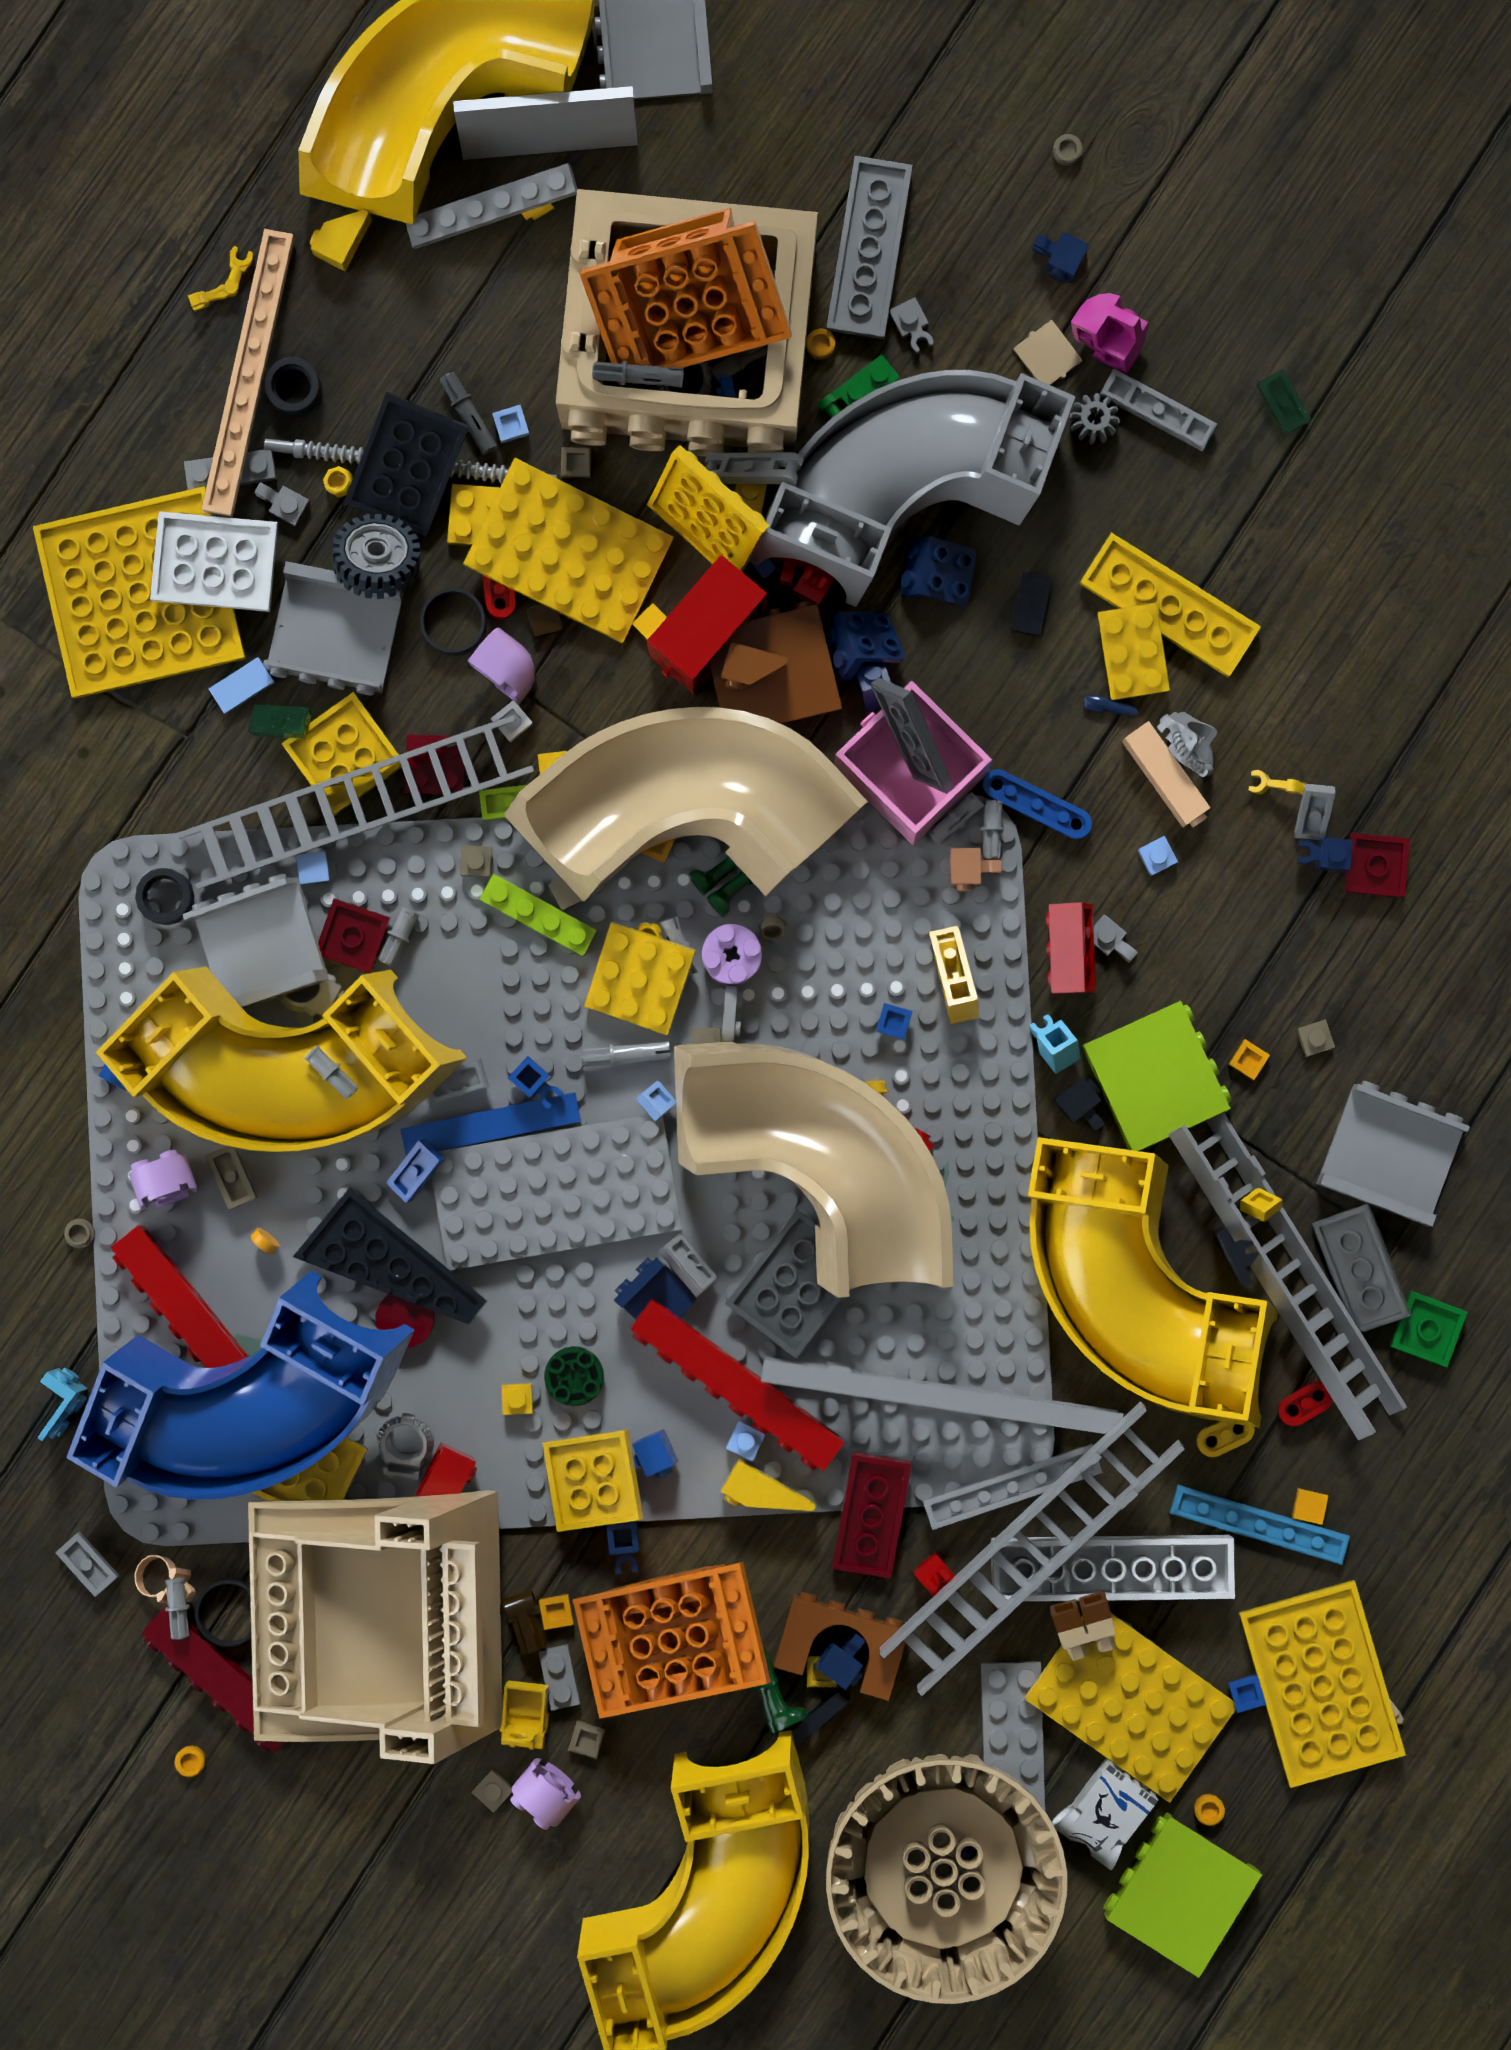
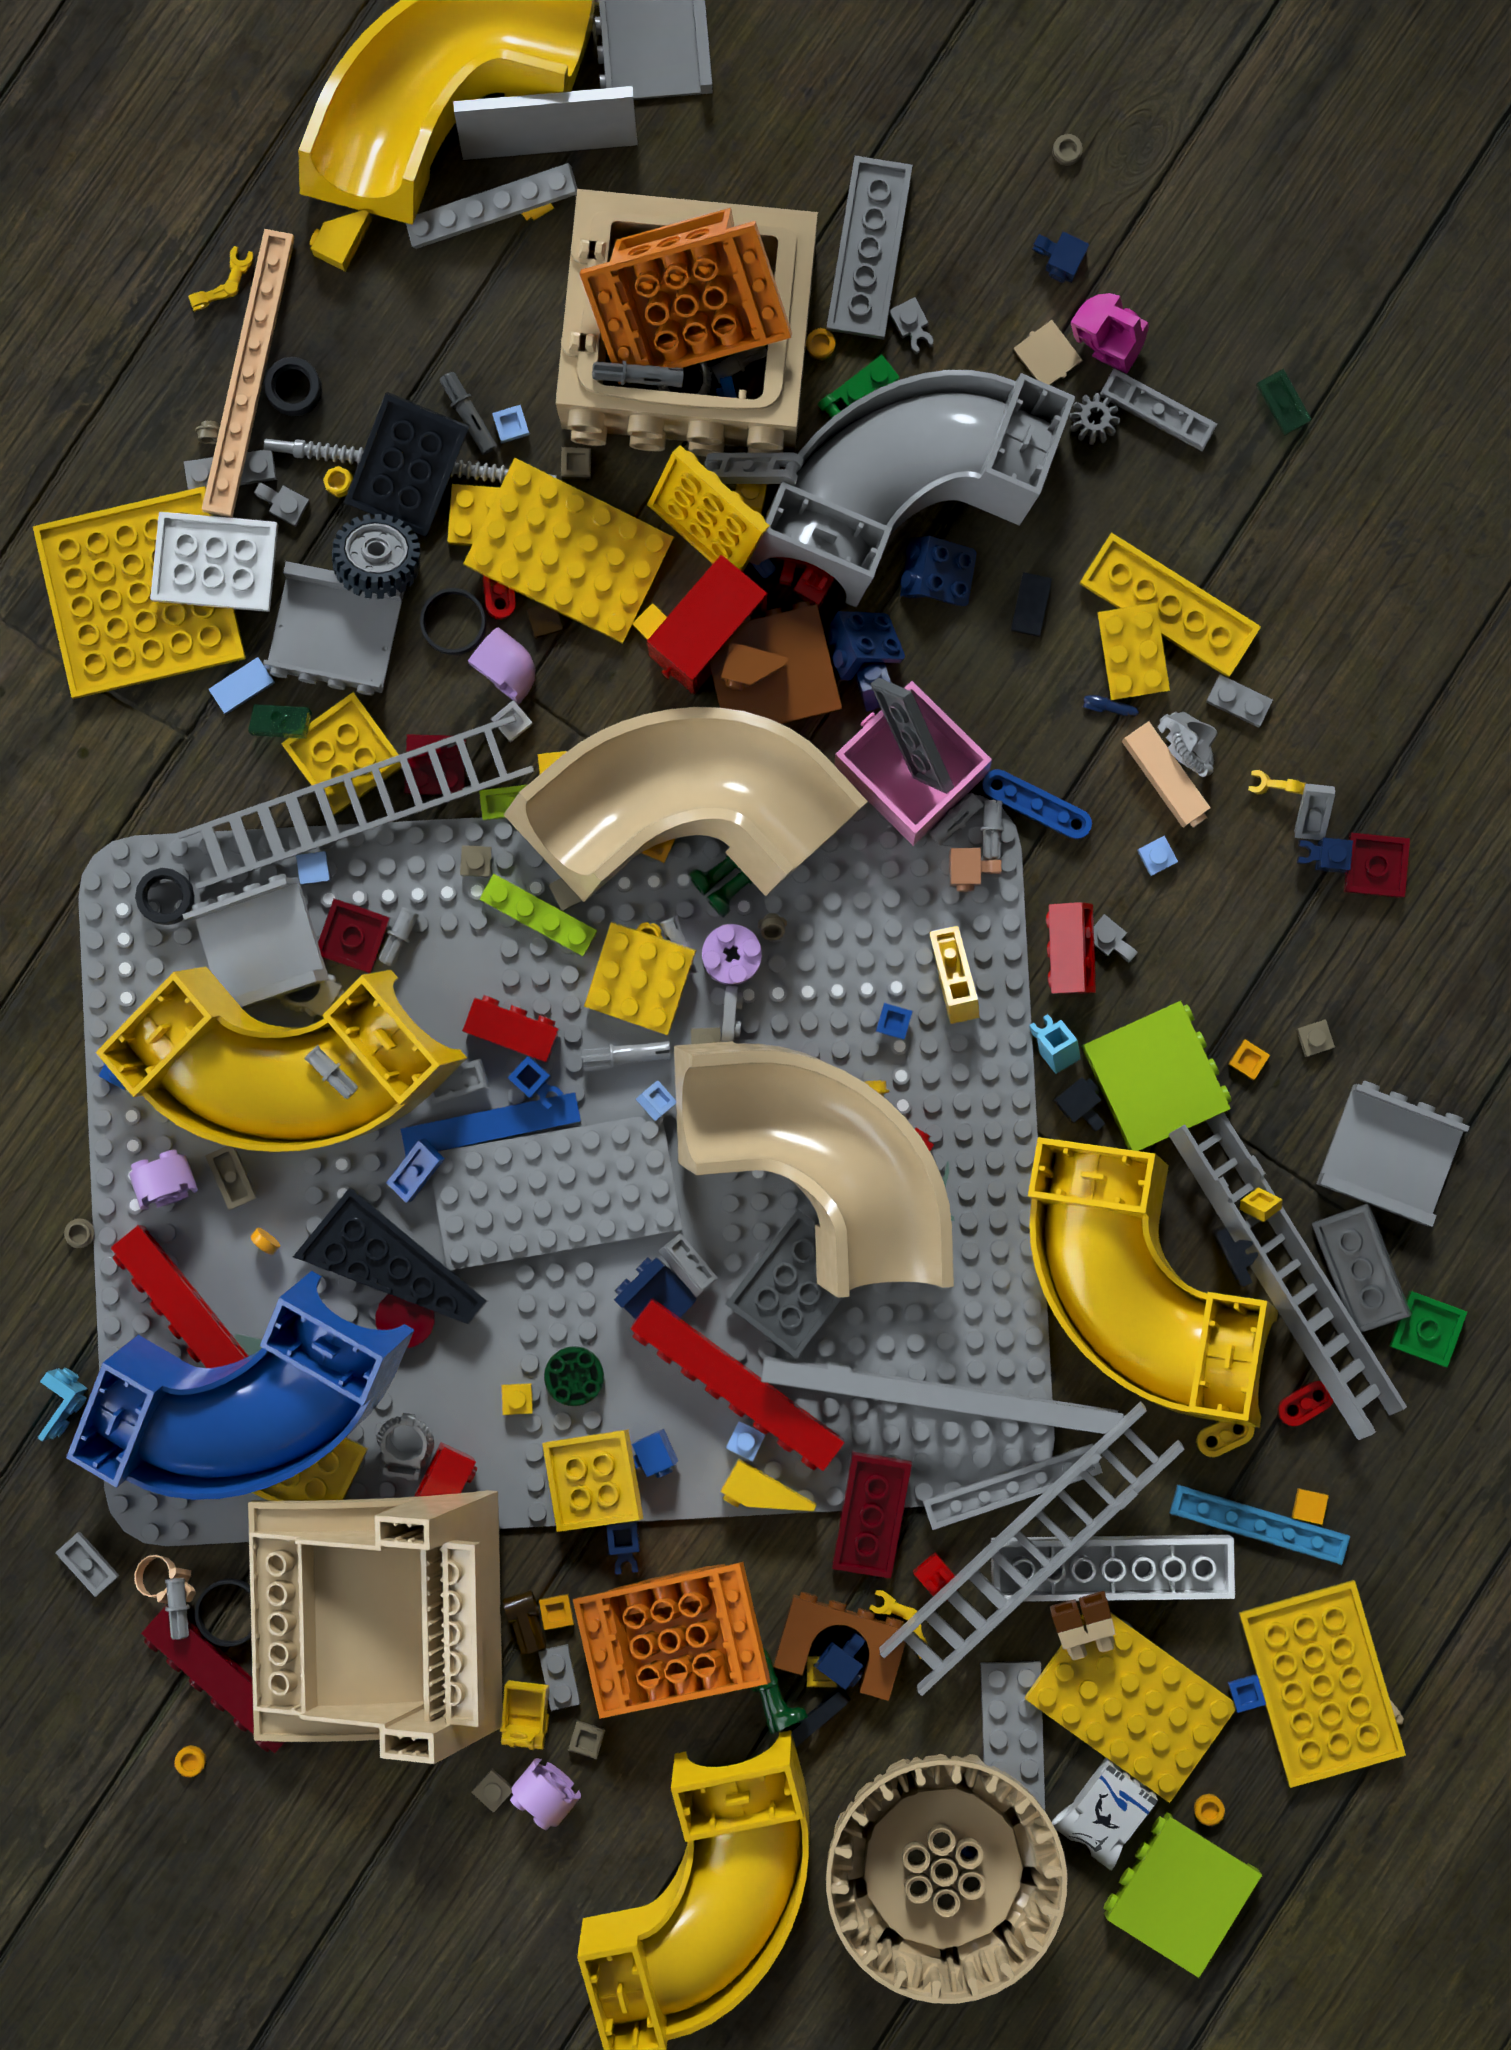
none -> dark tan plate [195,421,220,444]
none -> red brick [462,995,560,1063]
none -> yellow piece [869,1590,928,1659]
none -> light grey plate [1206,675,1273,728]

